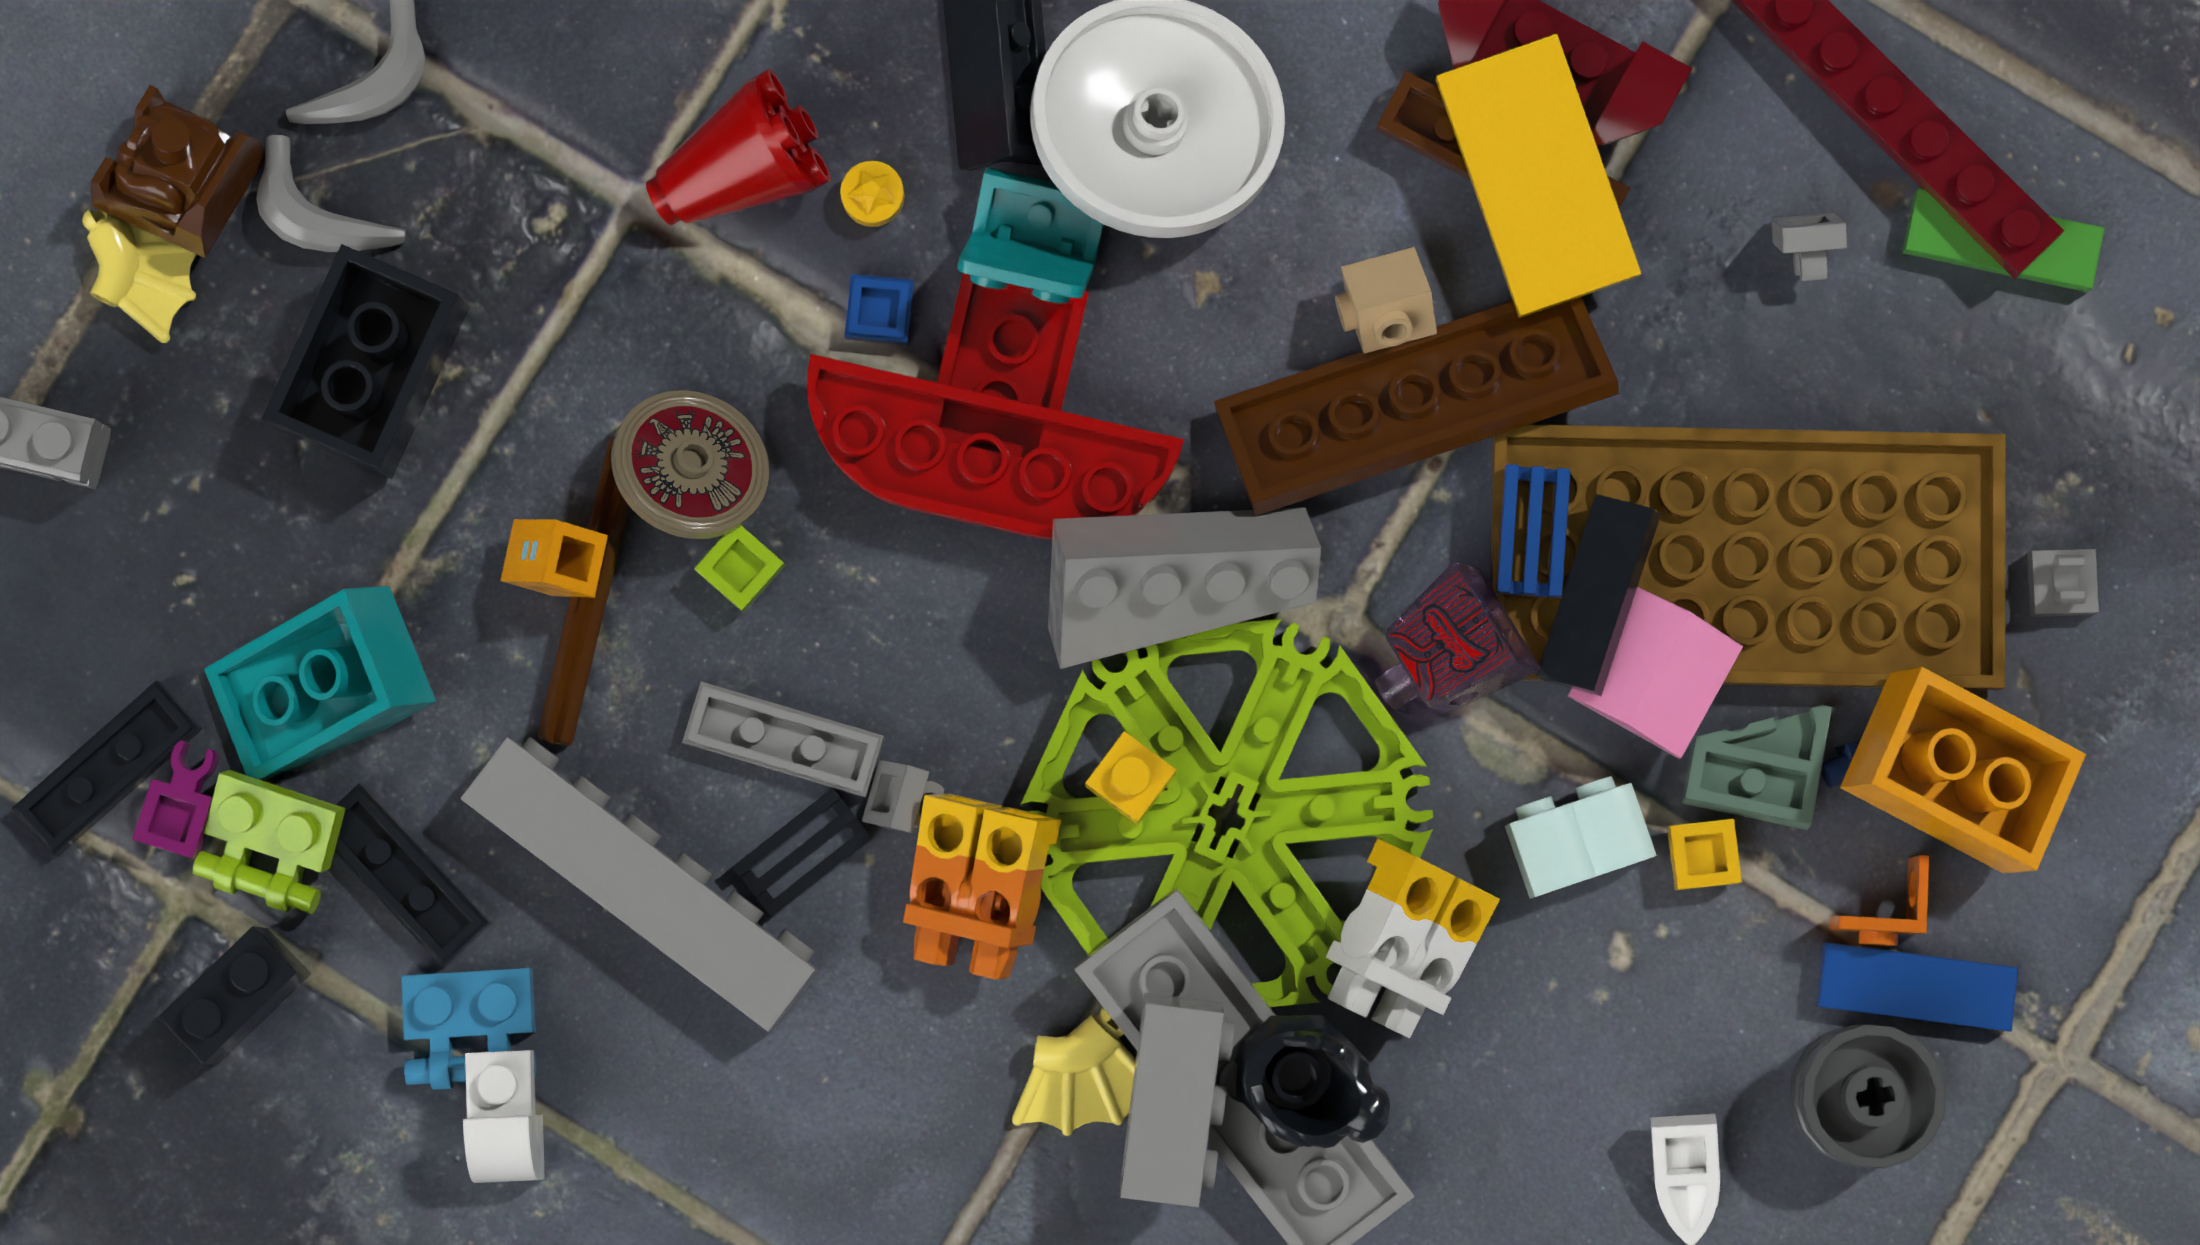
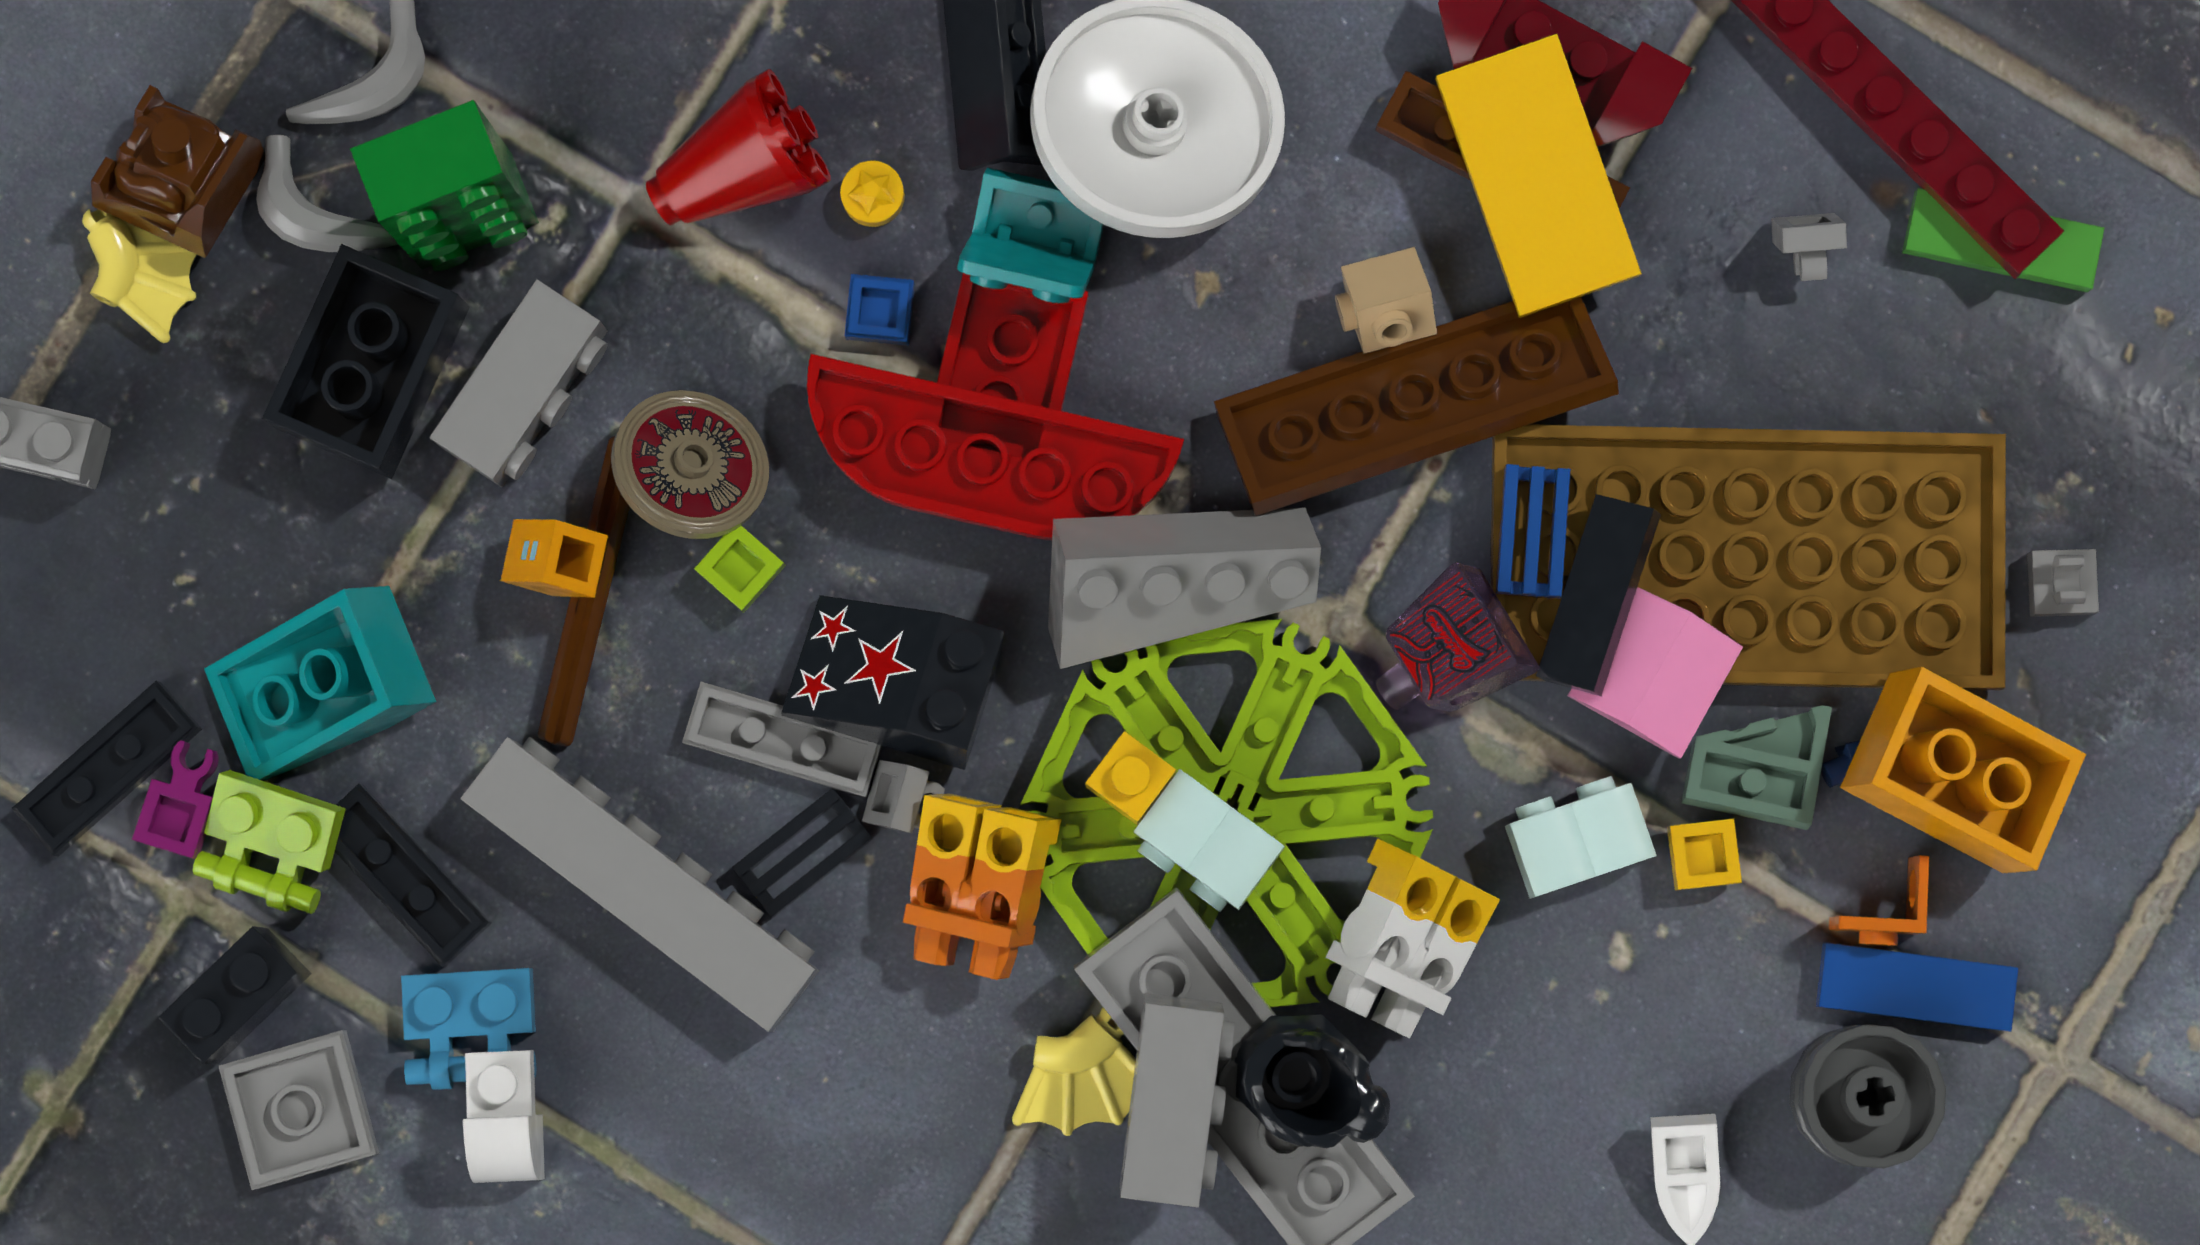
none -> light grey tile [219,1030,380,1190]
none -> green brick [350,100,539,271]
none -> light grey brick [429,280,608,487]
none -> black slope [781,595,1004,770]
none -> light aqua brick [1133,769,1285,912]

